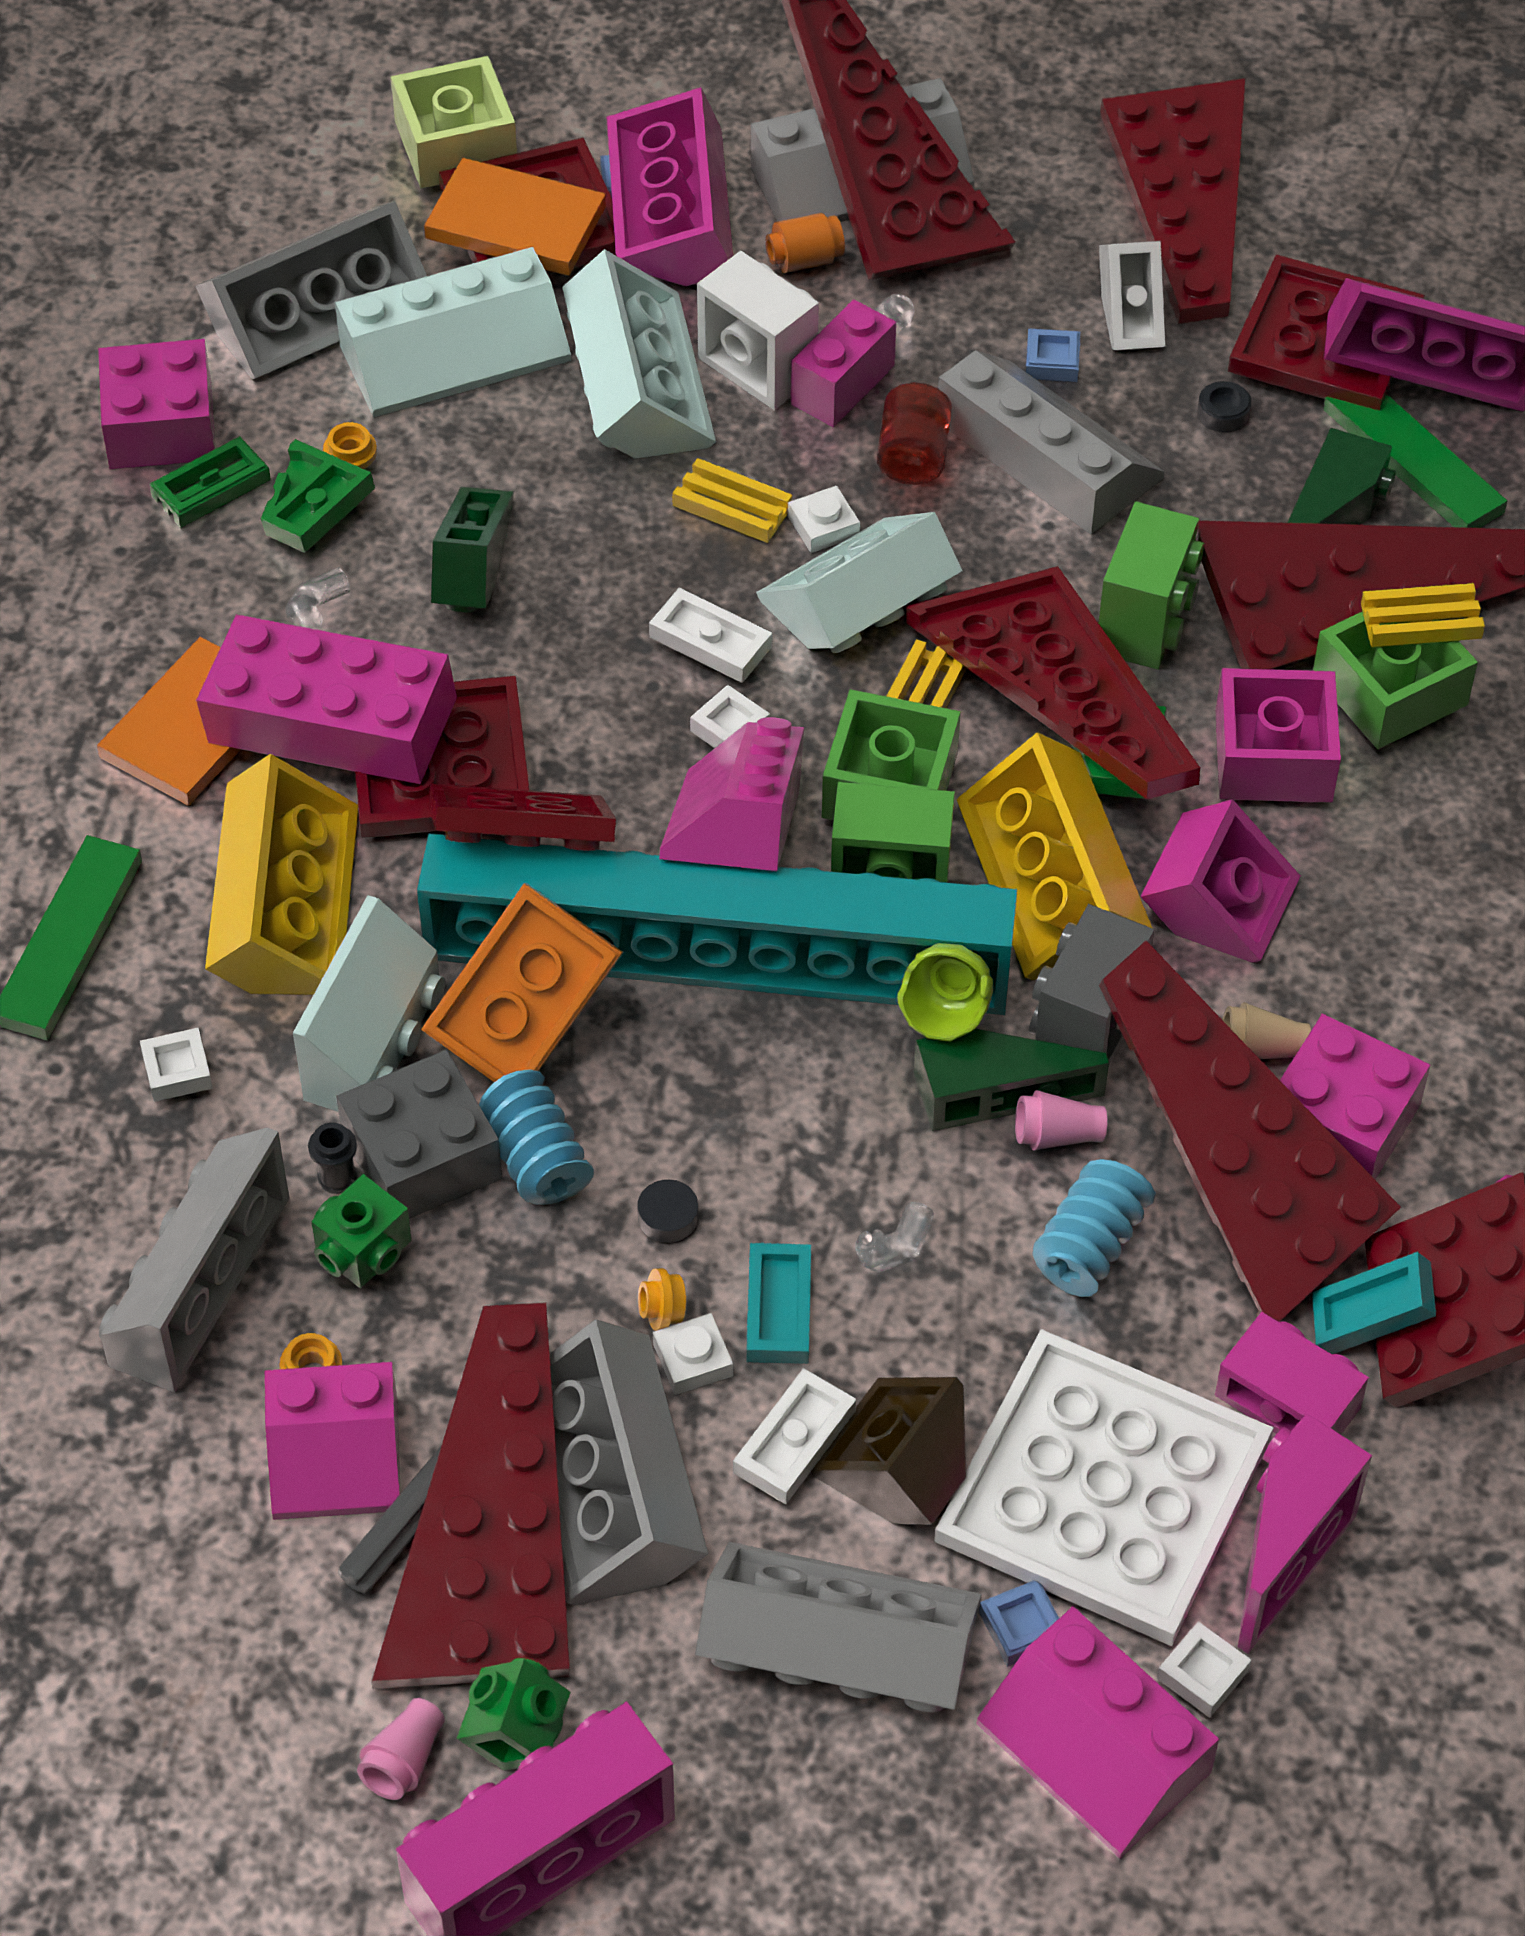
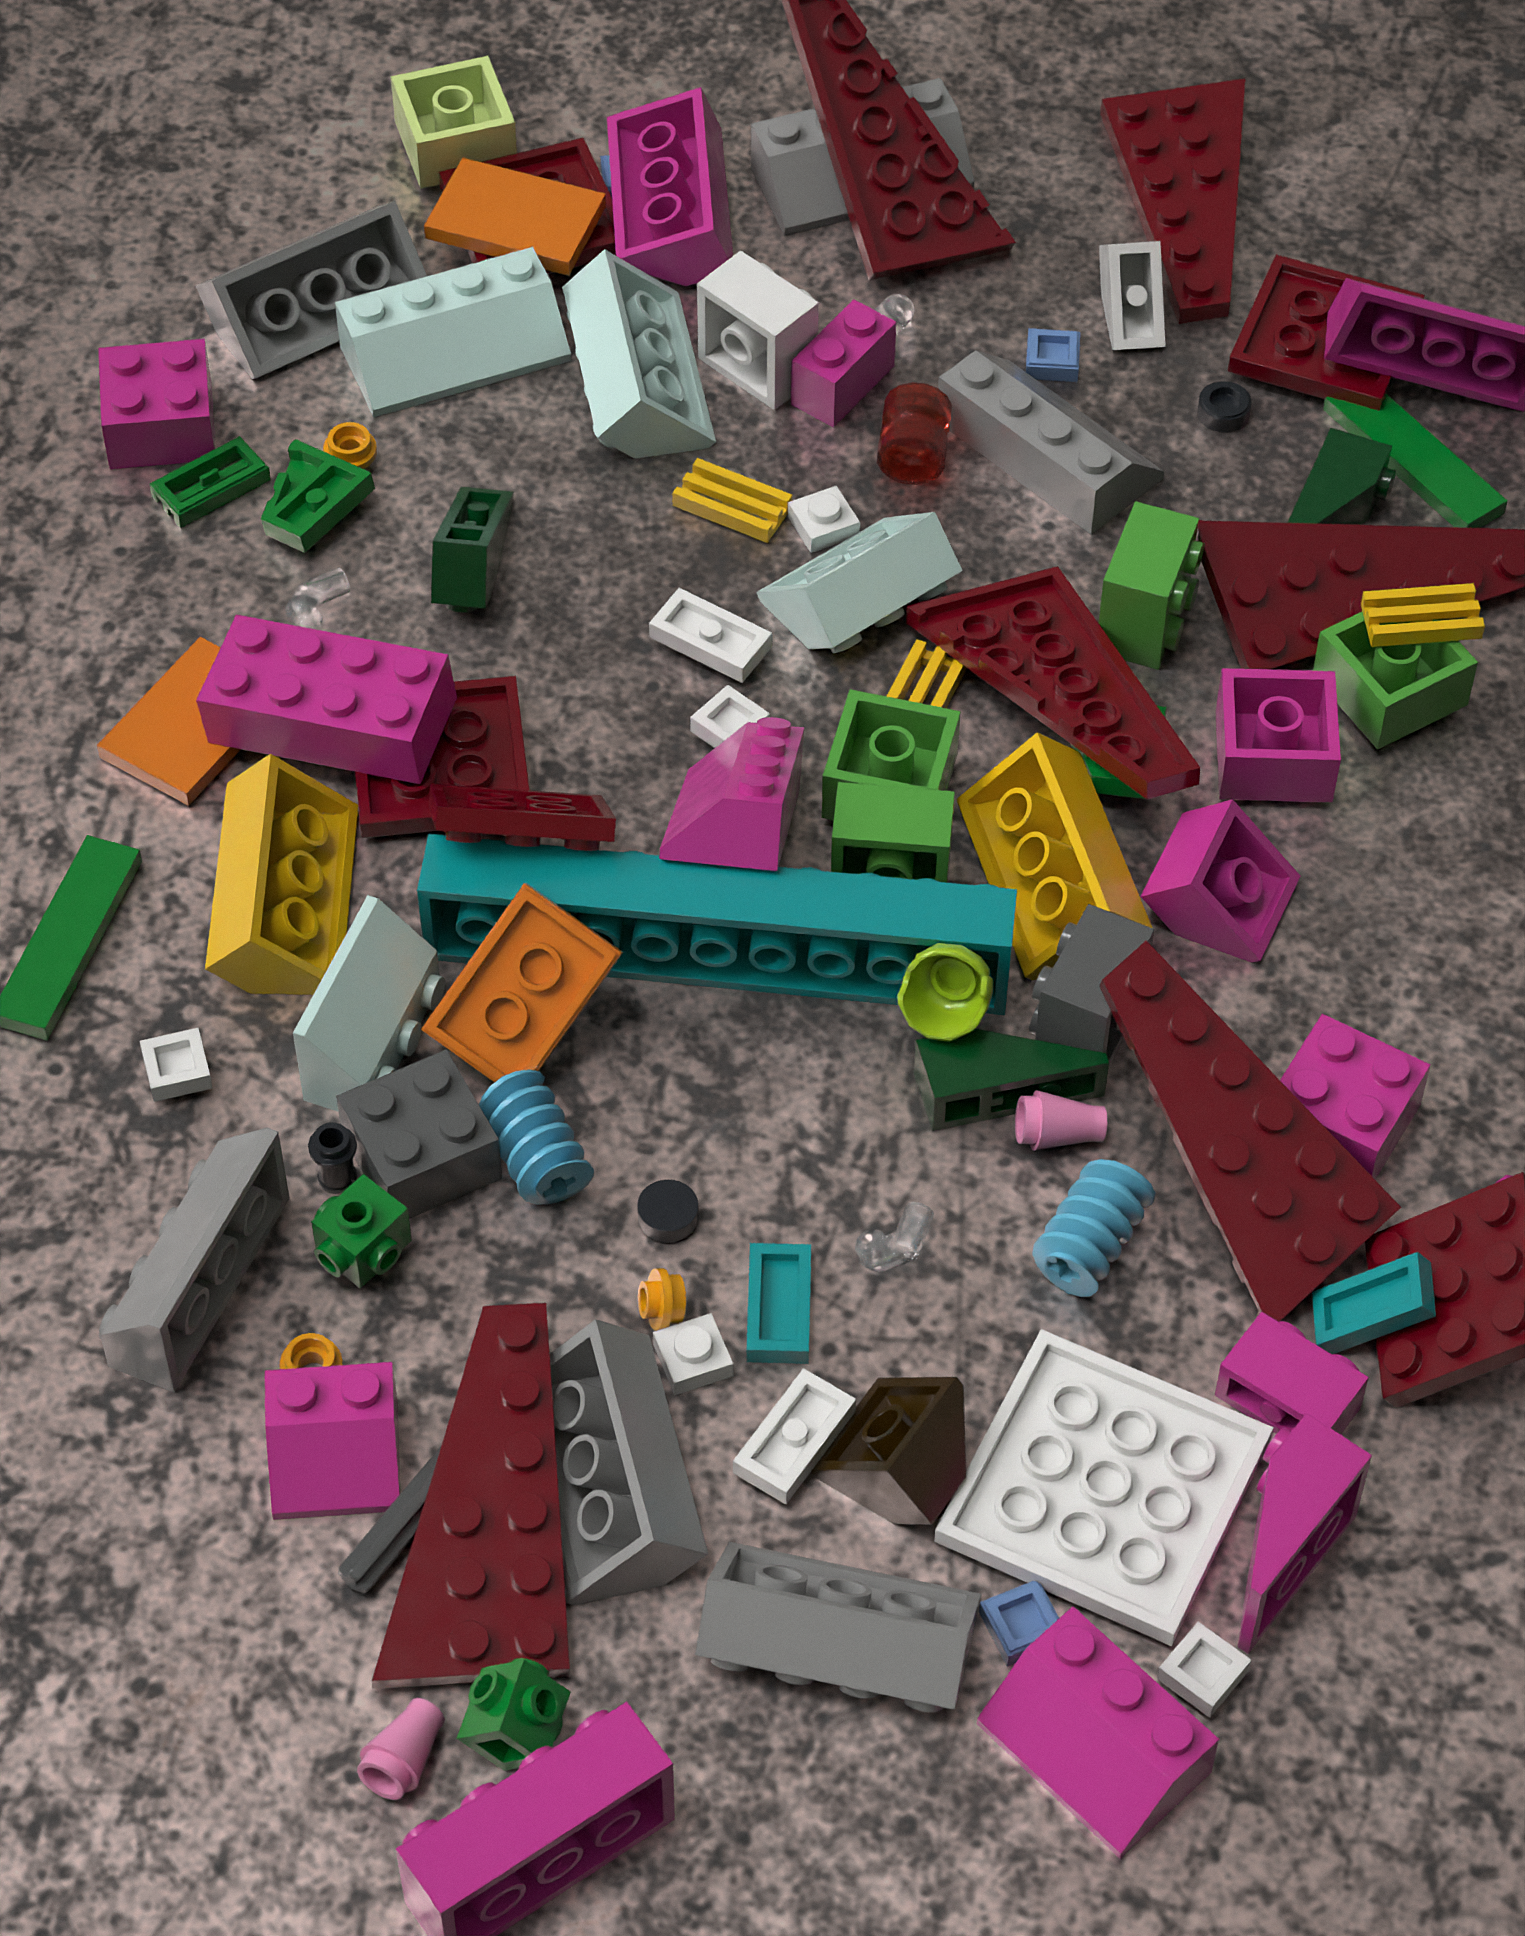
orange brick [765,213,845,273] -> none
tan cone [1222,1002,1311,1059] -> none

